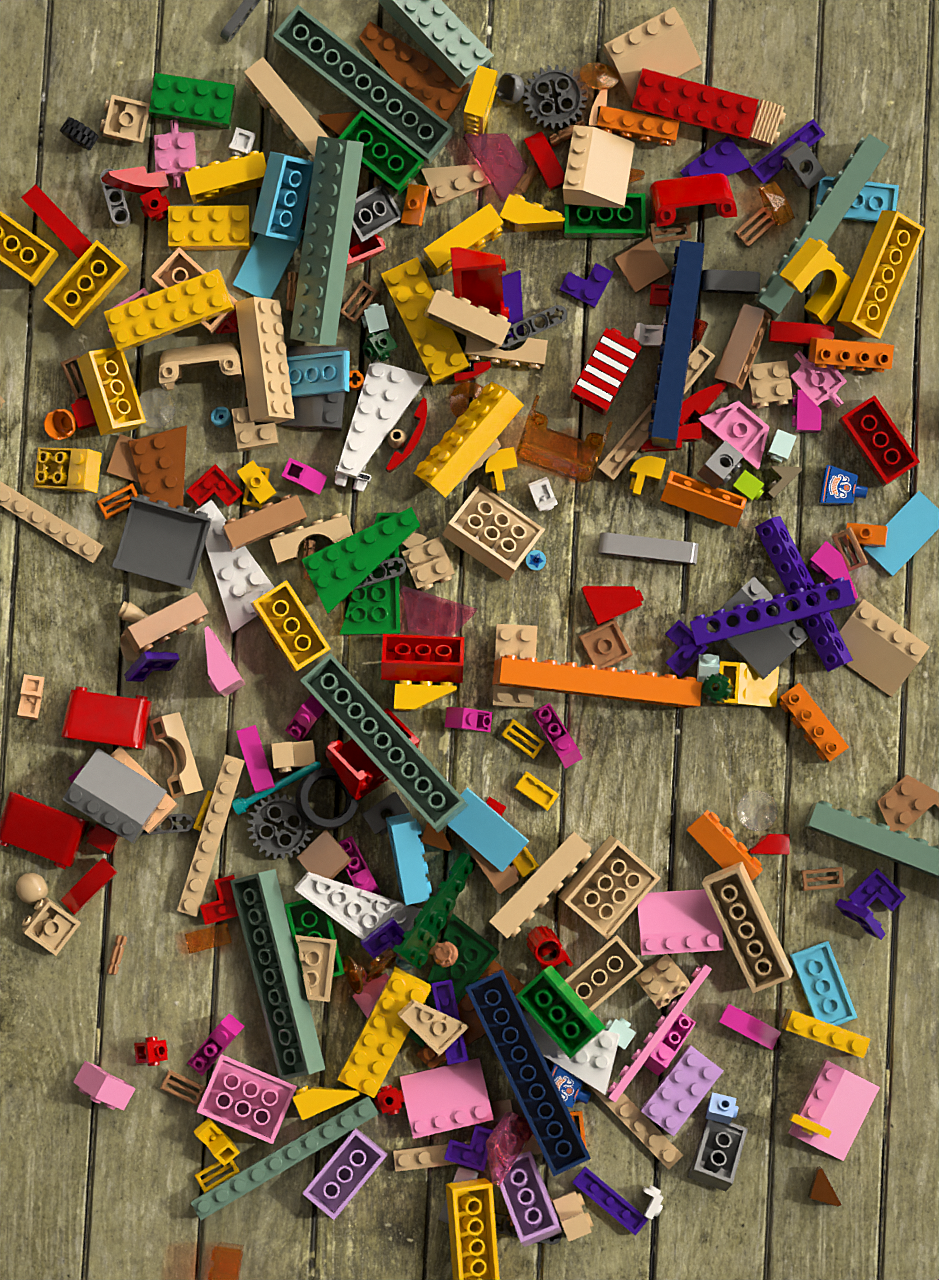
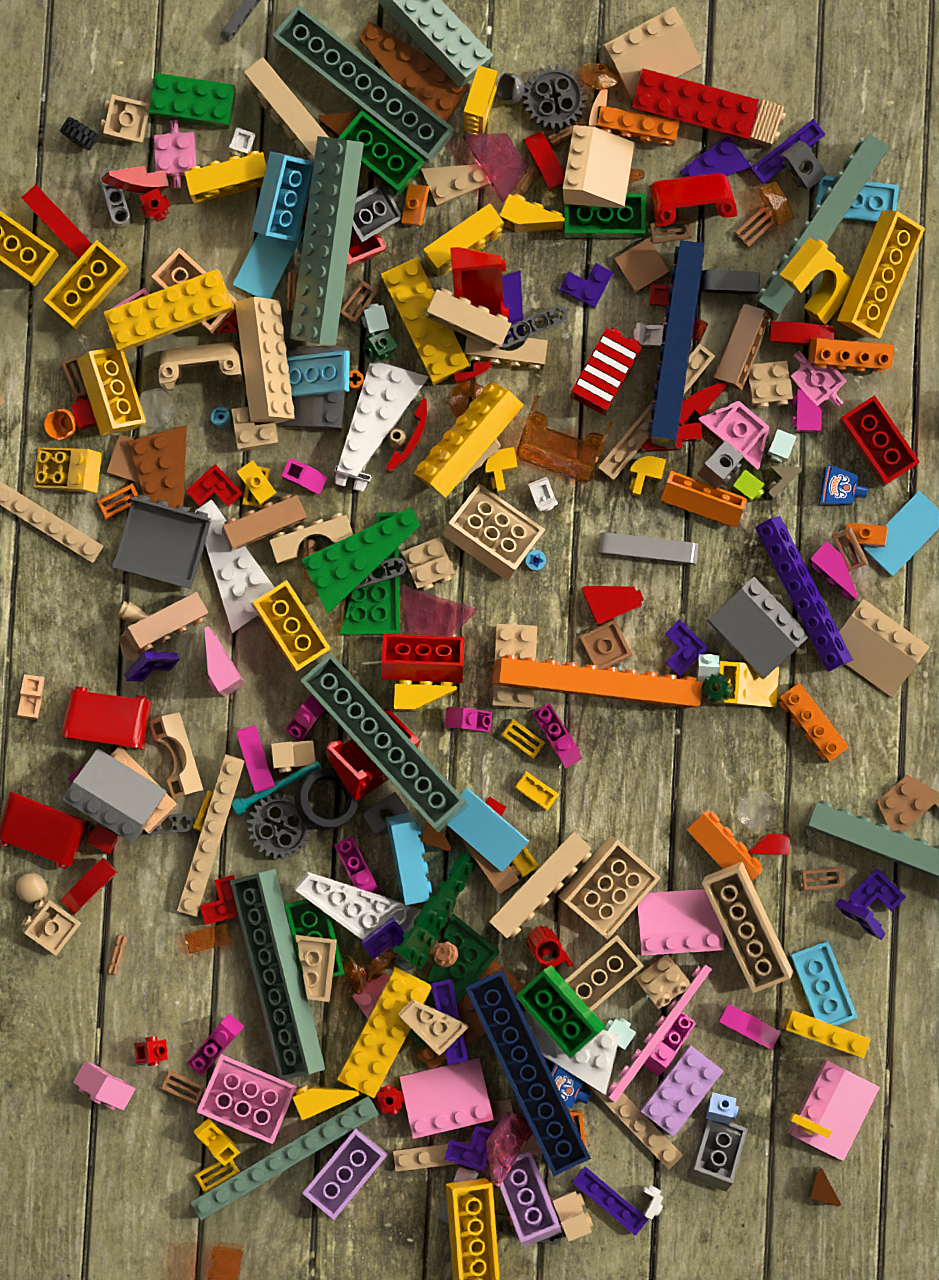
yellow brick [168,205,251,251] -> none
medium nougat tile [297,830,352,880] -> none
tan tile [402,533,427,549] -> none
dark purple brick [690,577,856,647] -> none

